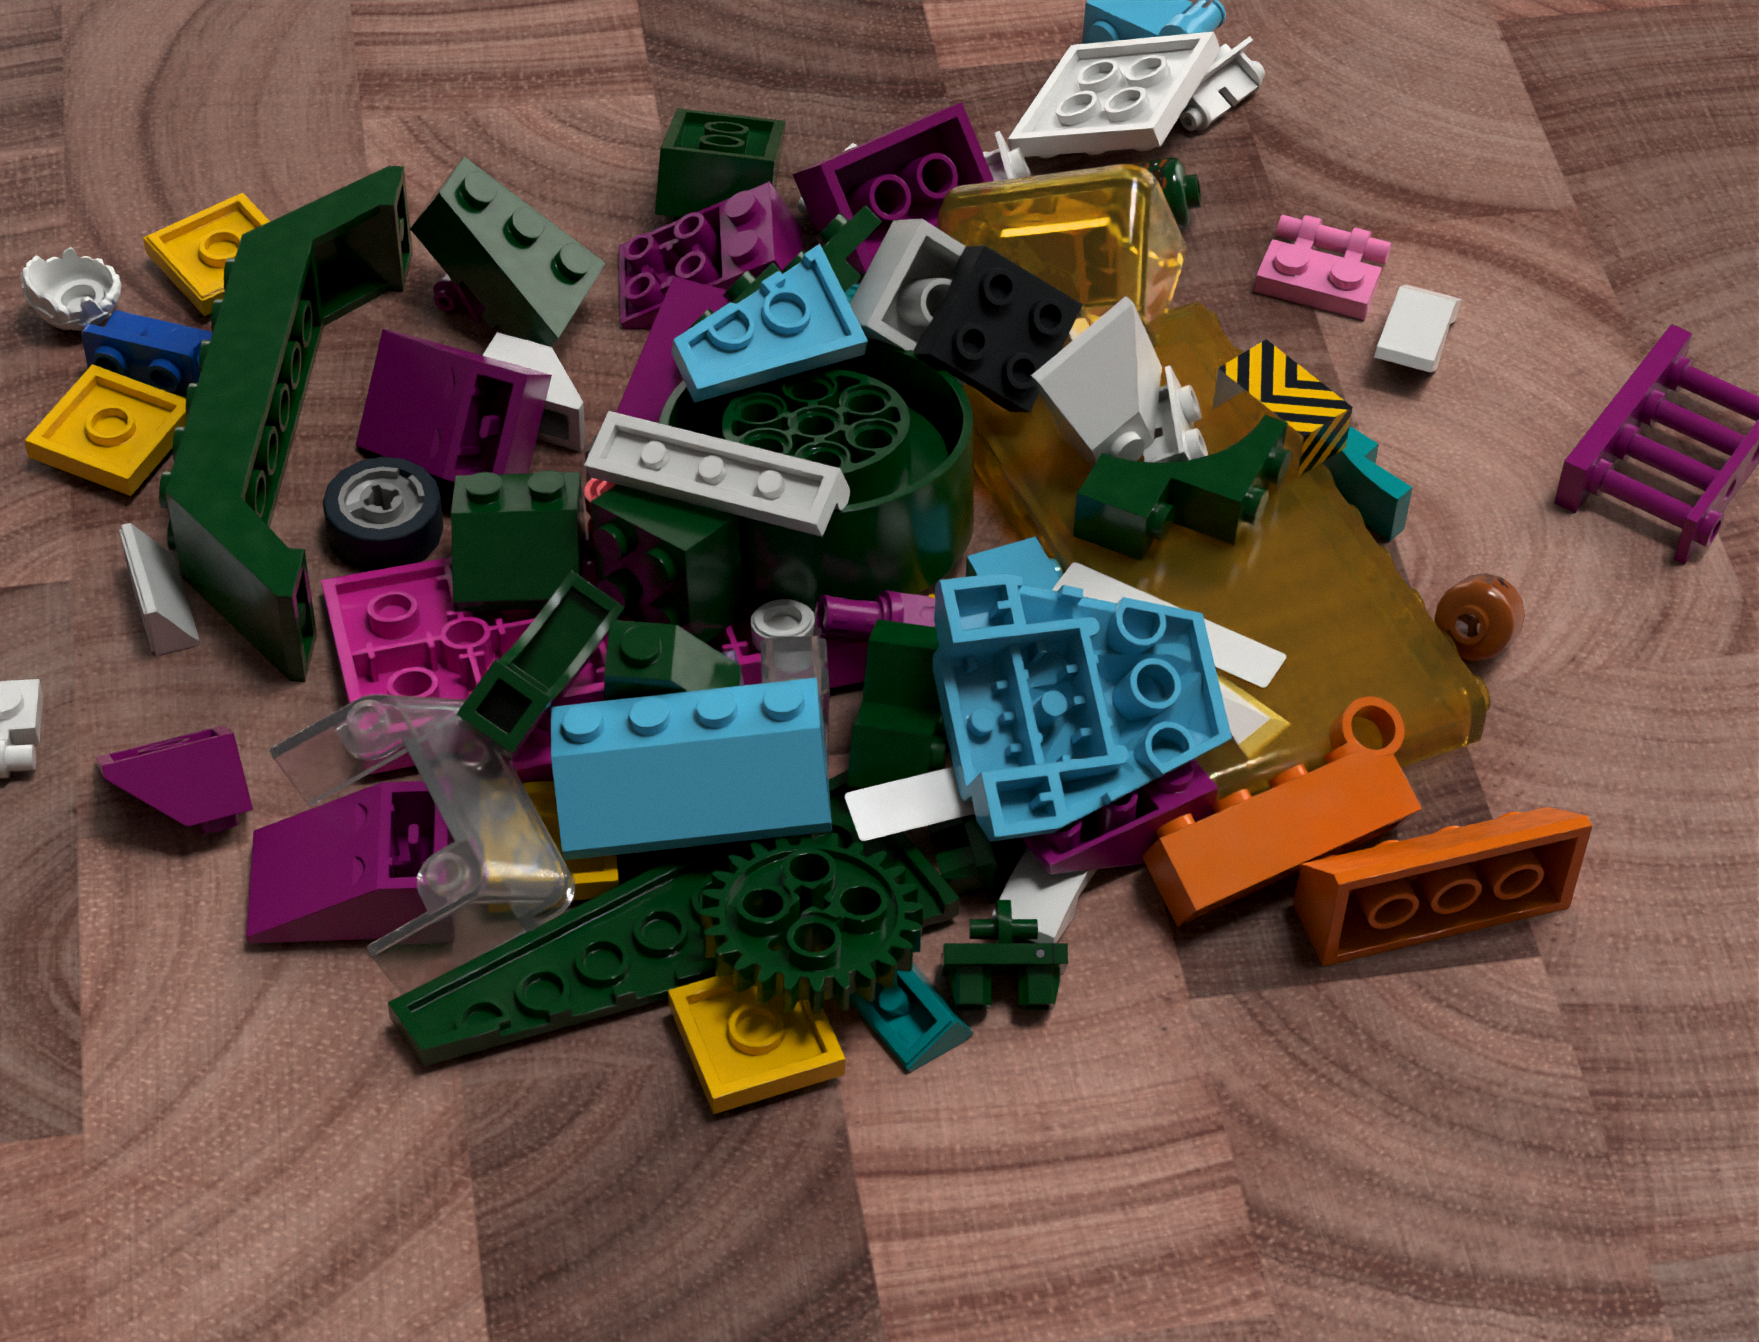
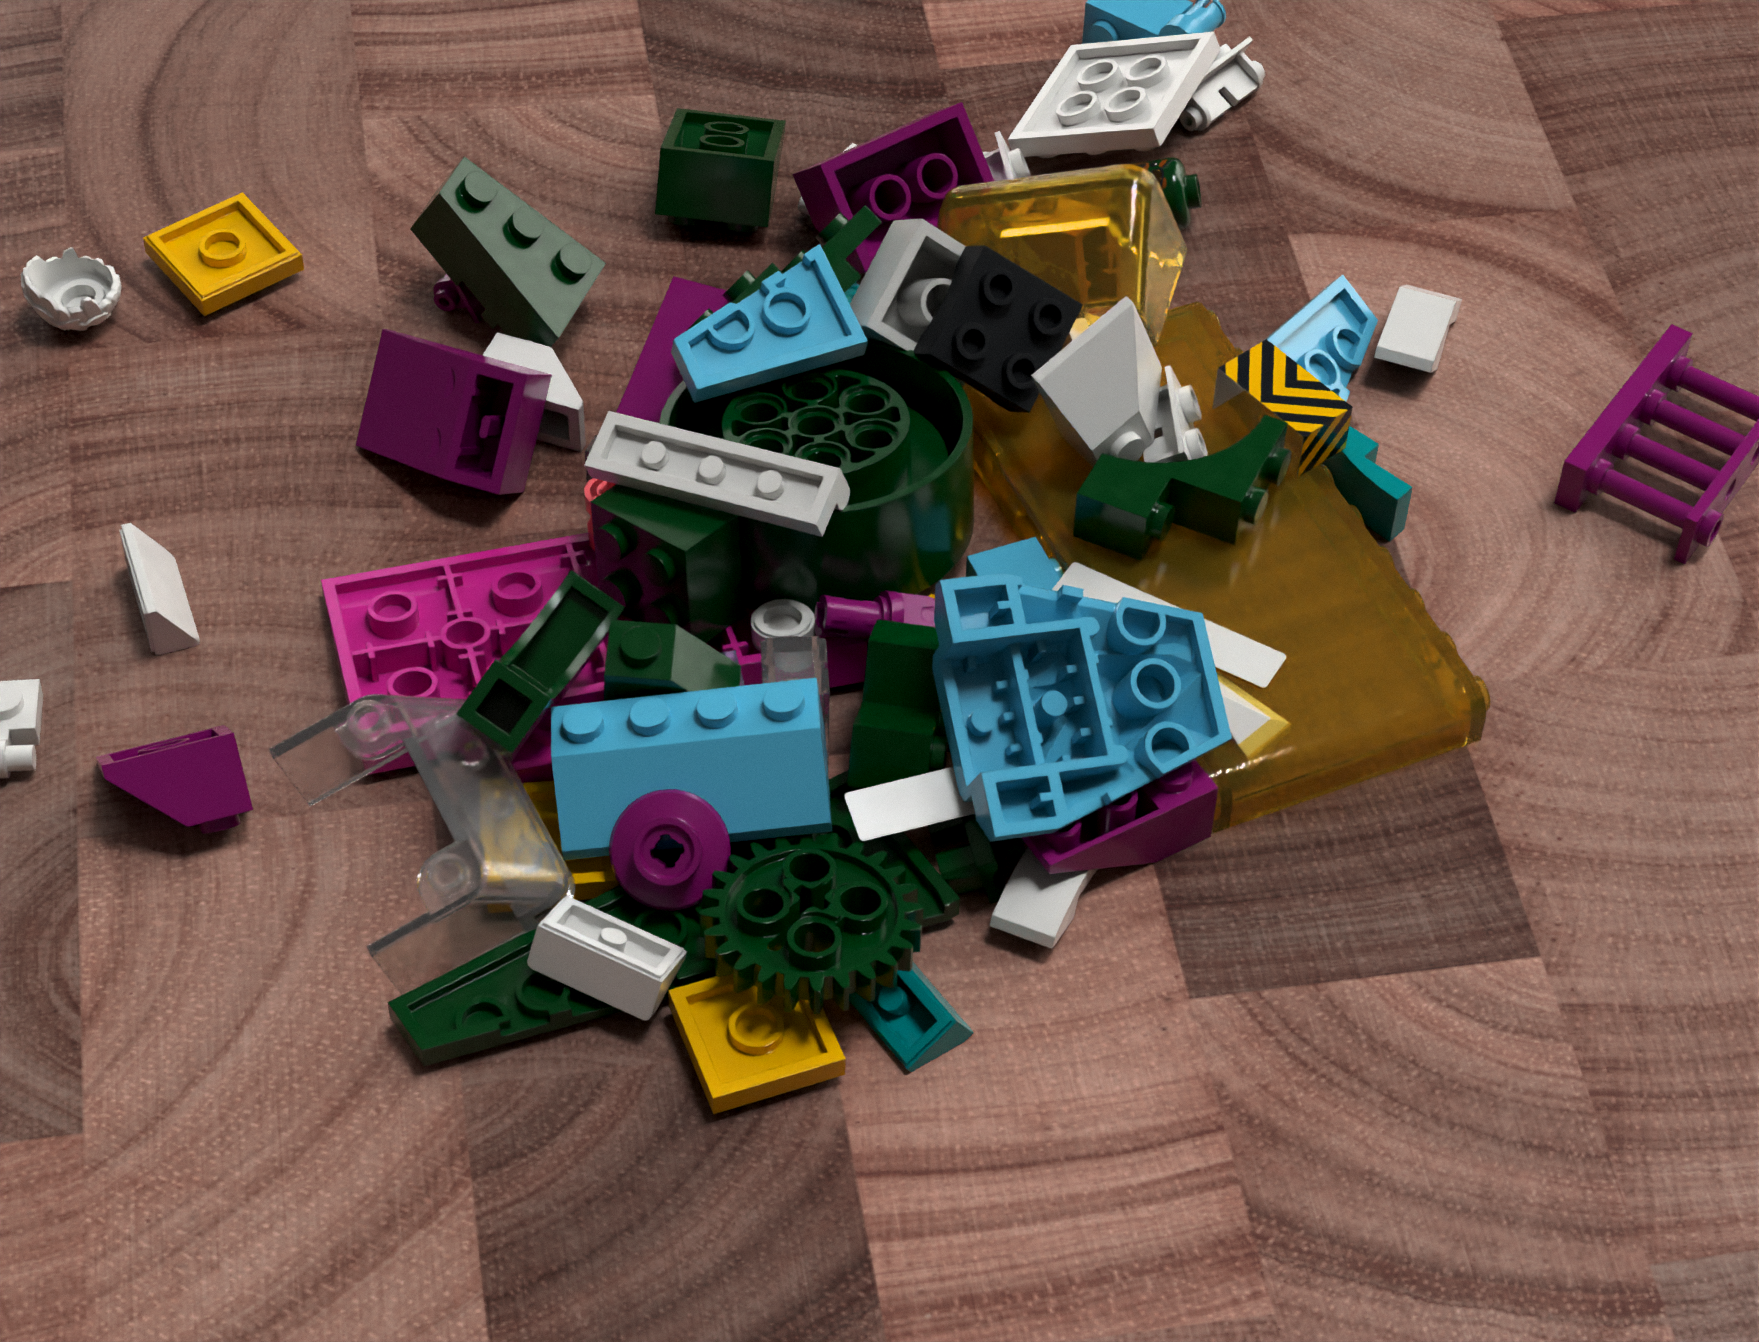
yellow plate [24,364,187,496] -> none
blue bracket [81,310,213,396] -> none
dark green slope [159,165,413,682] -> none
magenta slope [246,780,454,944] -> none
black wheel [323,457,444,571] -> none
dark green slope [451,470,586,612] -> none
magenta slope [619,181,803,329] -> none
dark green hips [941,900,1068,1010] -> none
orange hinge [1142,696,1422,927] -> none
bright pink plate [1254,215,1392,321] -> none
orange slope [1293,807,1593,967] -> none
dark orange head [1434,573,1525,661] -> none
none -> white slope [527,896,687,1020]
none -> magenta piece [609,789,731,911]
none -> medium azure wing [1265,275,1378,402]

